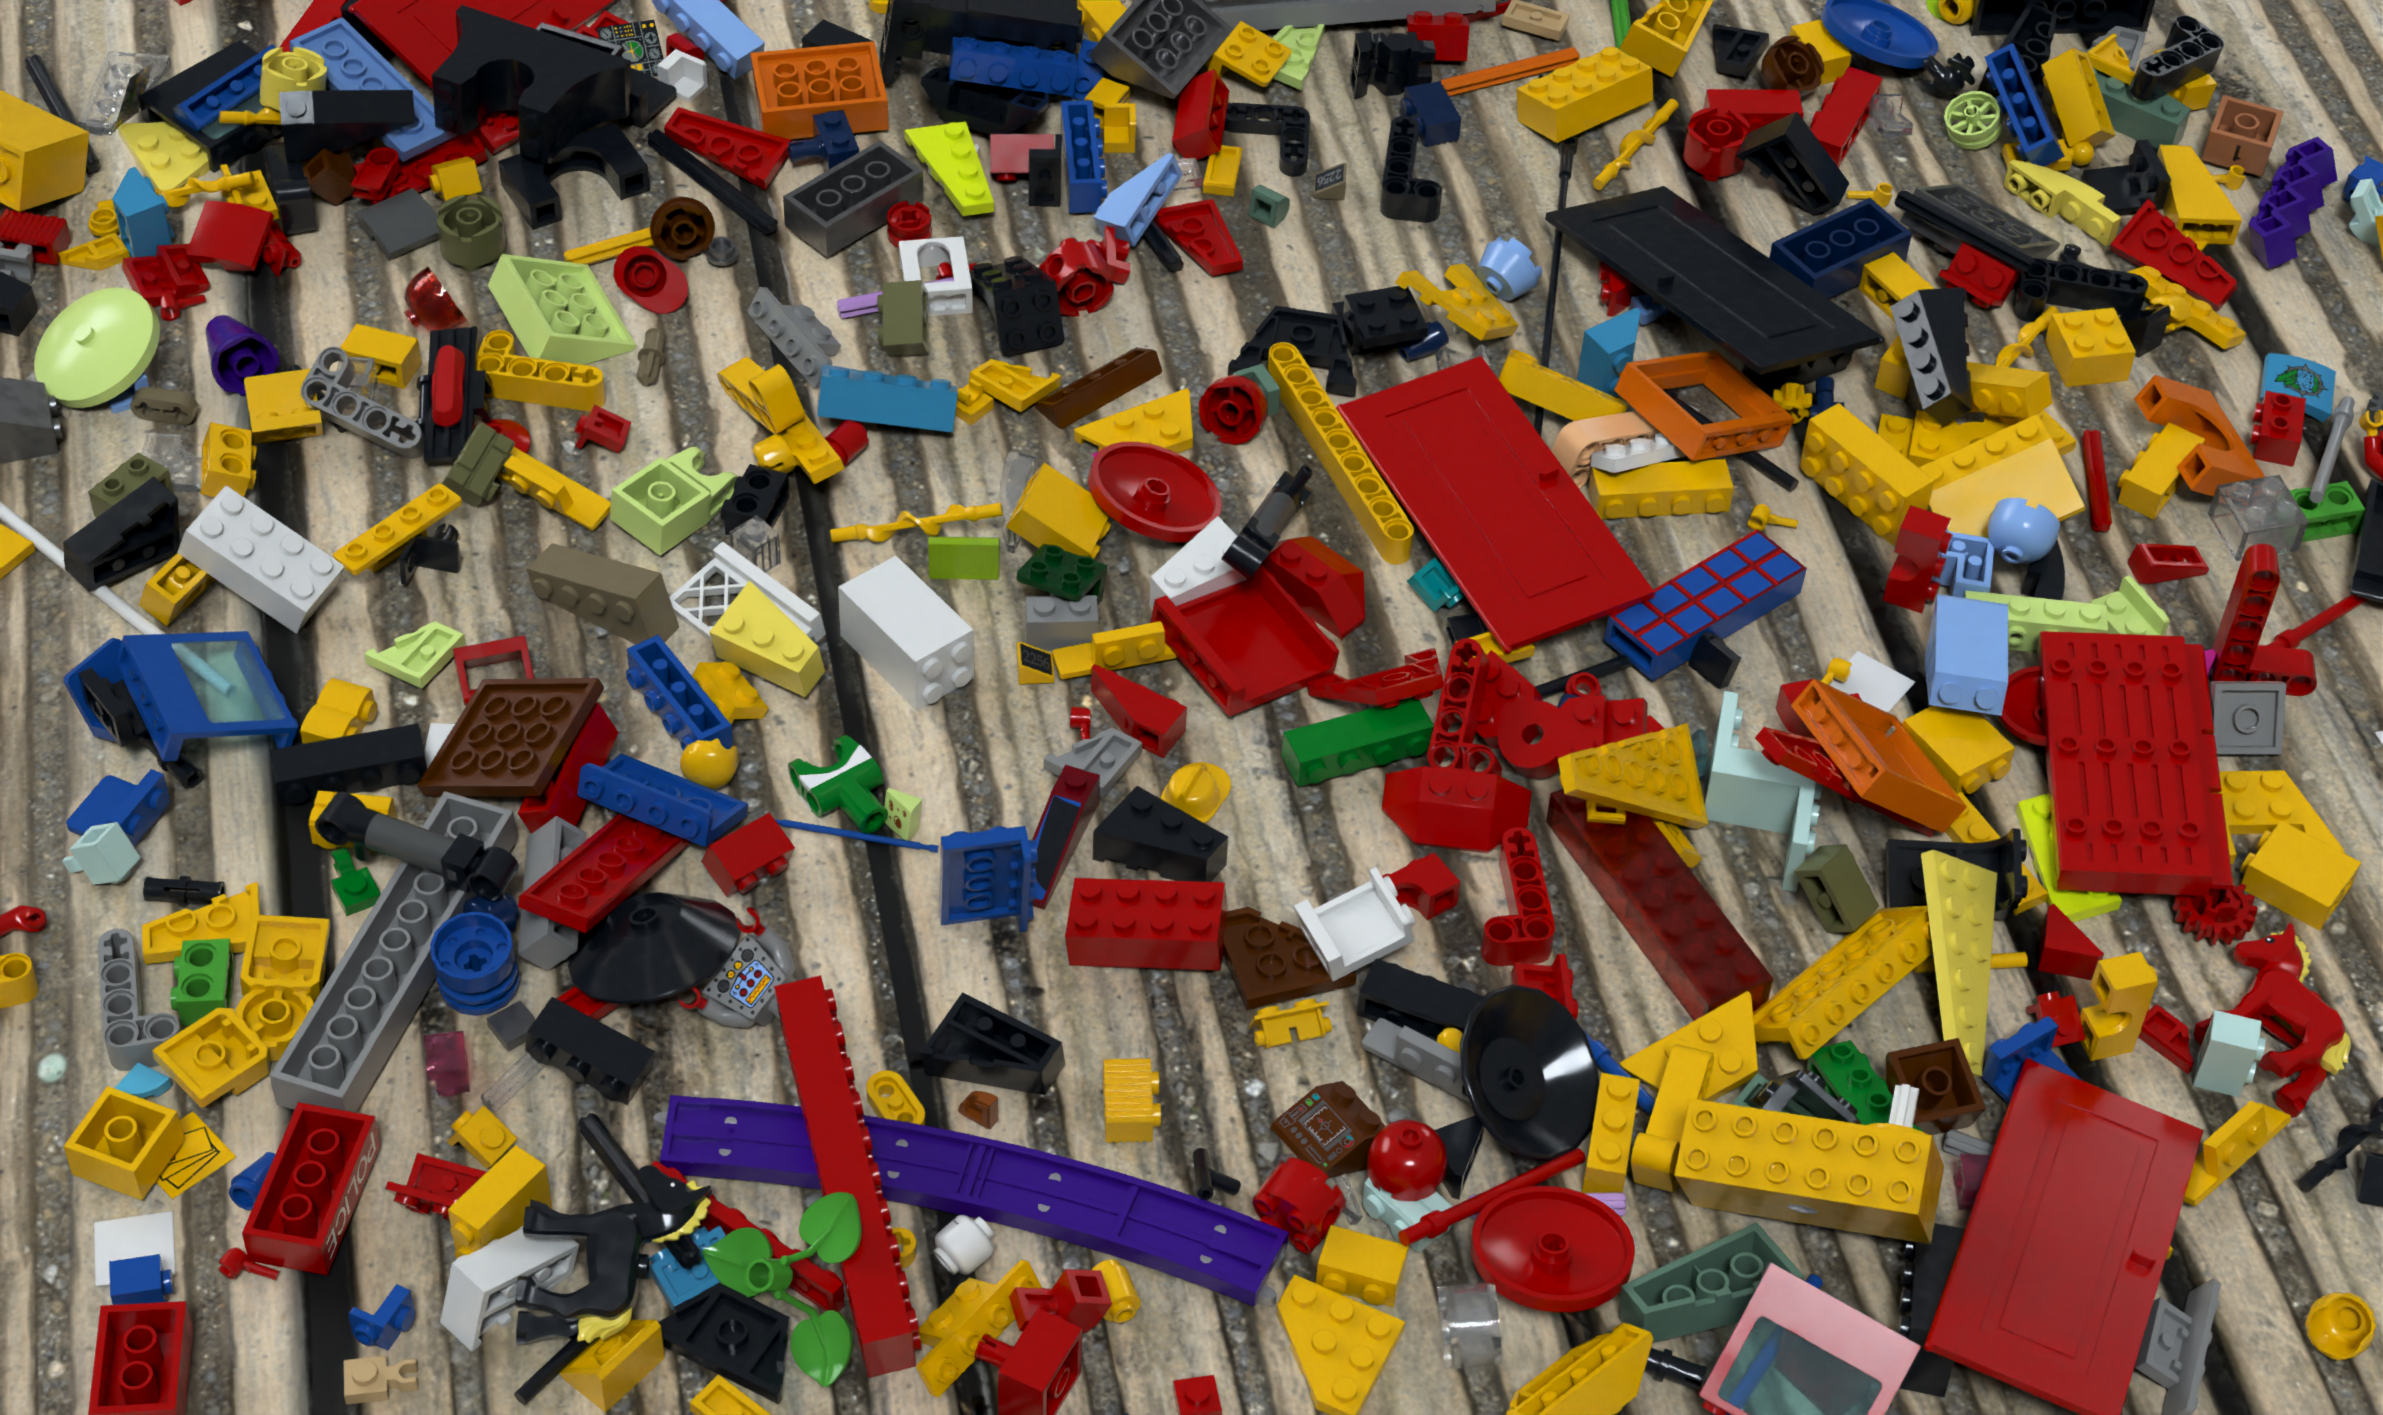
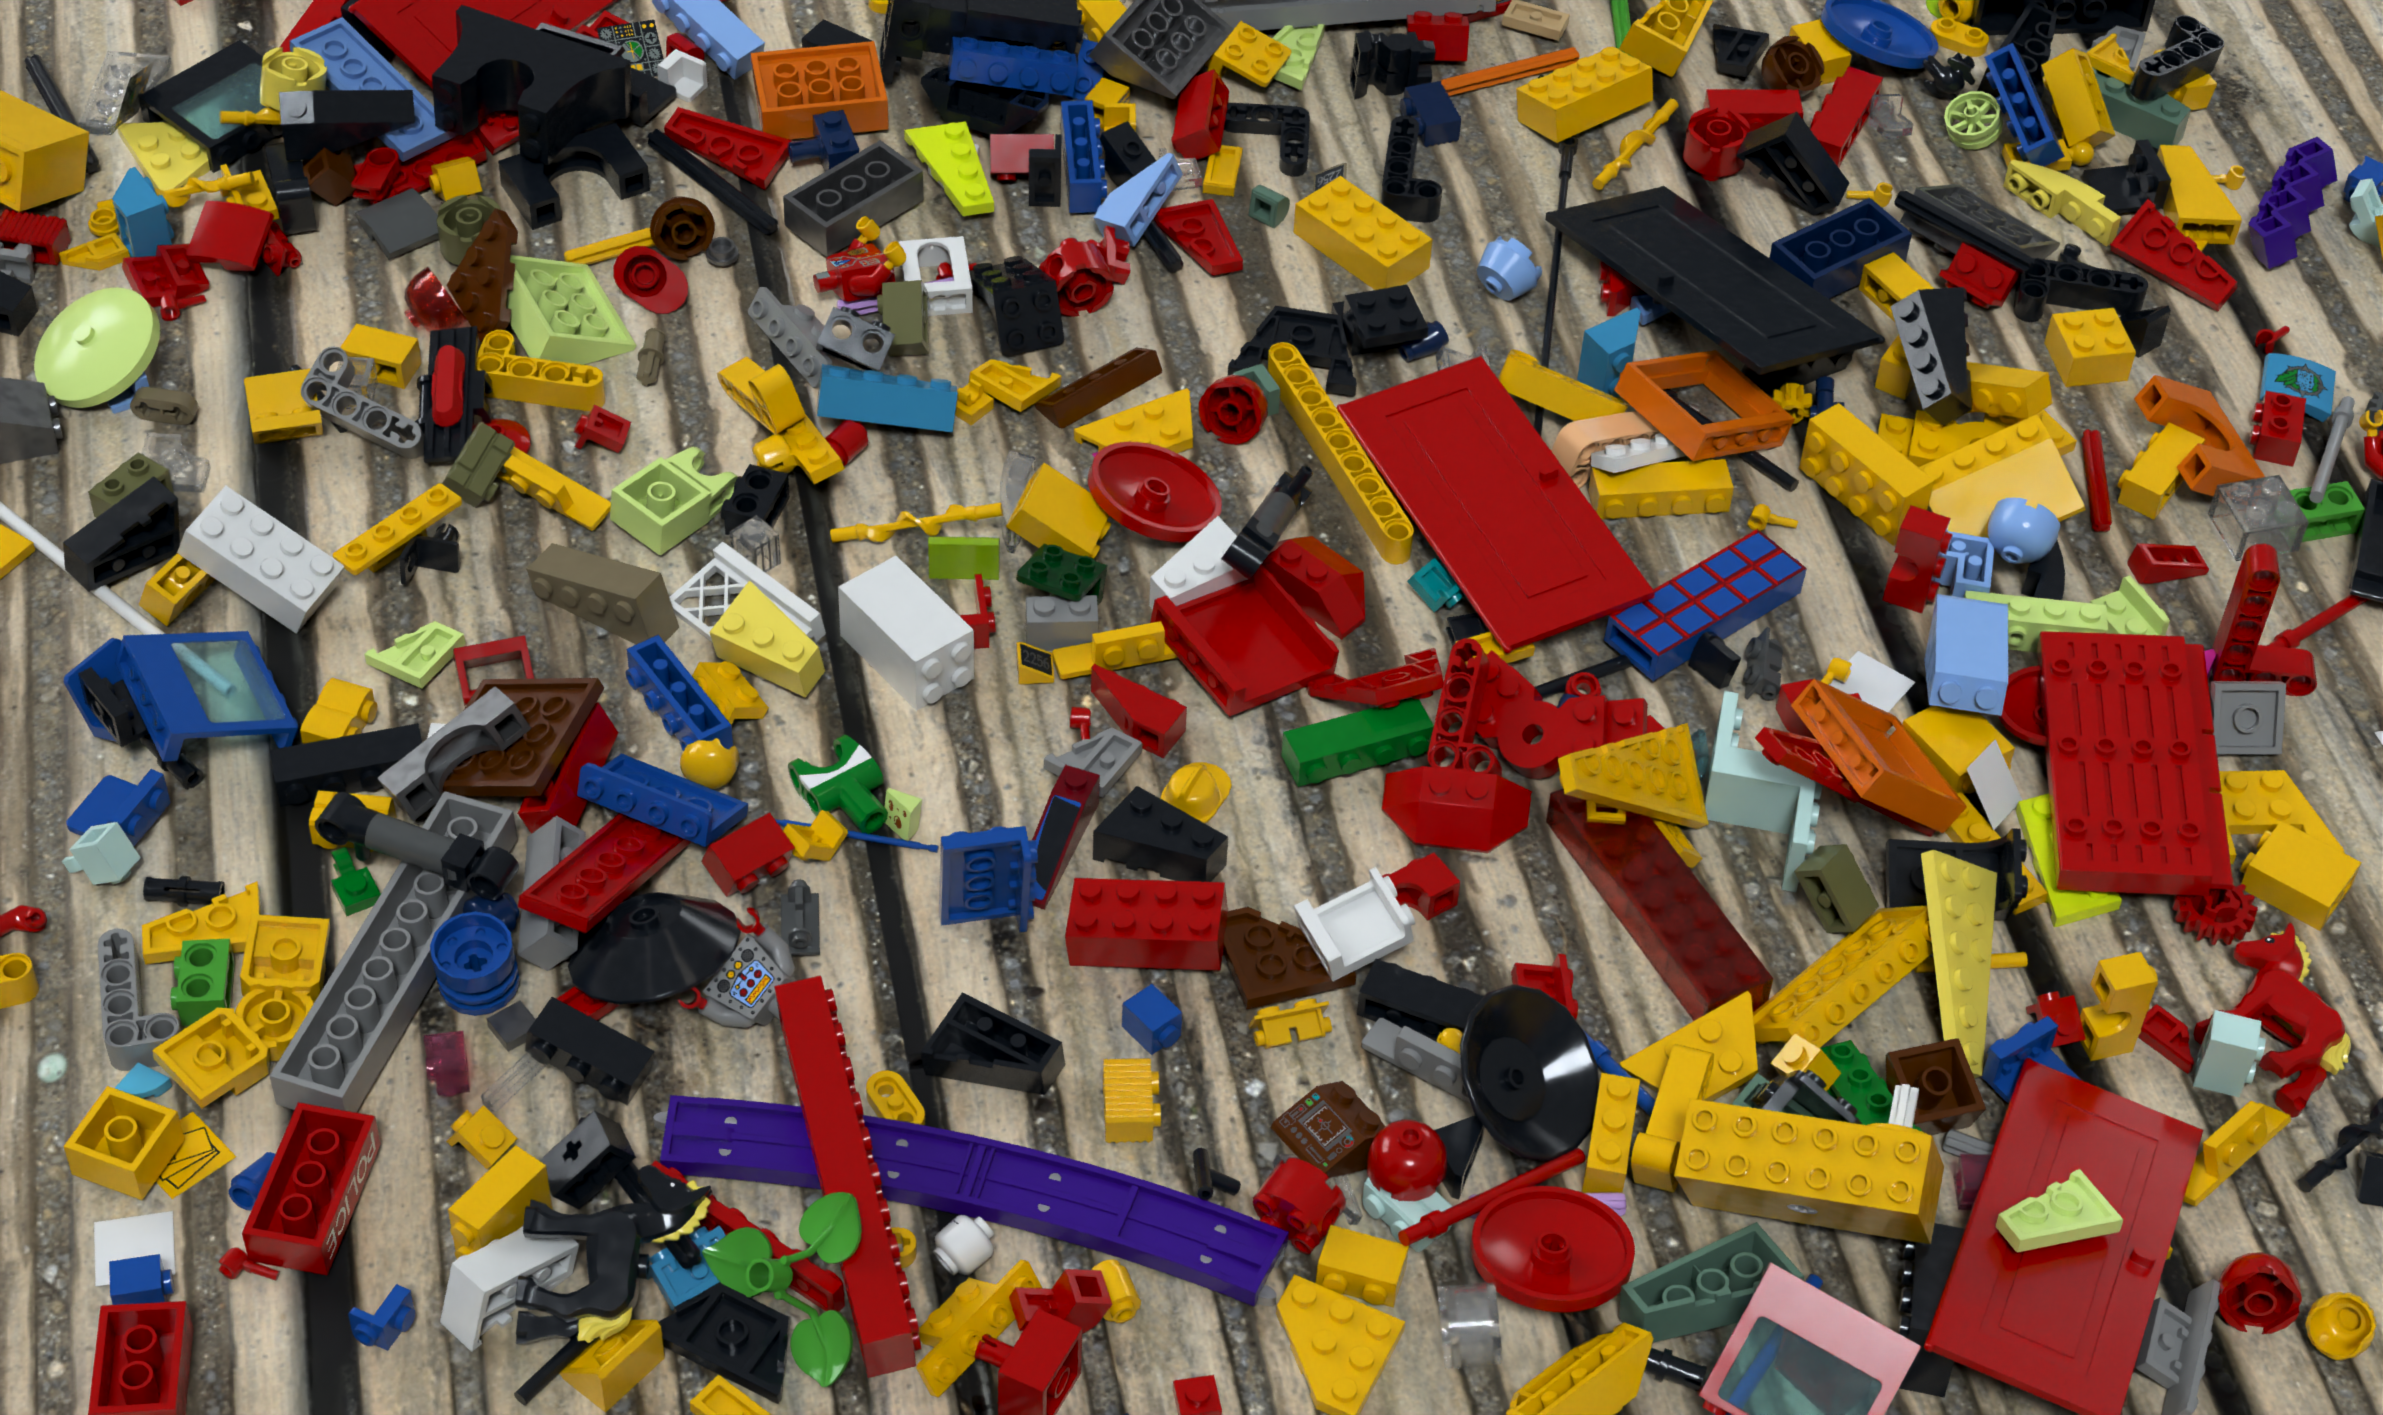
blue slope [173,44,276,132] -> none
yellow brick [200,422,257,497] -> none
dark purple cone [205,315,280,396] -> none
tan plate [344,1355,418,1405] -> none
red bracket [385,1153,486,1221] -> none
red wheel [887,201,932,248] -> none
dark orange tile [958,1091,998,1129] -> none
yellow wing [1395,263,1519,341] -> none
red beam [1481,827,1555,966] -> none
yellow piece [1996,306,2059,367] -> none
red slope [2037,904,2104,980] -> none
yellow plate [2128,266,2247,350] -> none
nougat brick [2201,95,2284,177] -> none
none -> flat silver arch [377,686,532,821]
none -> reddish brown plate [446,208,518,343]
none -> black brick [539,1110,636,1209]
none -> dark grey hinge [781,879,820,956]
none -> yellow bracket [783,810,848,861]
none -> red torso [813,216,906,302]
none -> brick [816,306,895,372]
none -> red bracket [959,574,996,649]
none -> black brick [1099,121,1156,187]
none -> blue brick [1122,984,1182,1055]
none -> yellow brick [1293,176,1433,290]
none -> dark grey hinge [1743,627,1783,700]
none -> yellow brick [1770,1034,1841,1092]
none -> yellow plate [1930,17,1989,57]
none -> white sticker [1967,739,2022,830]
none -> yellowish green wing [1995,1169,2124,1253]
none -> red cylinder [2218,1252,2302,1334]
none -> red hand [2254,326,2290,354]

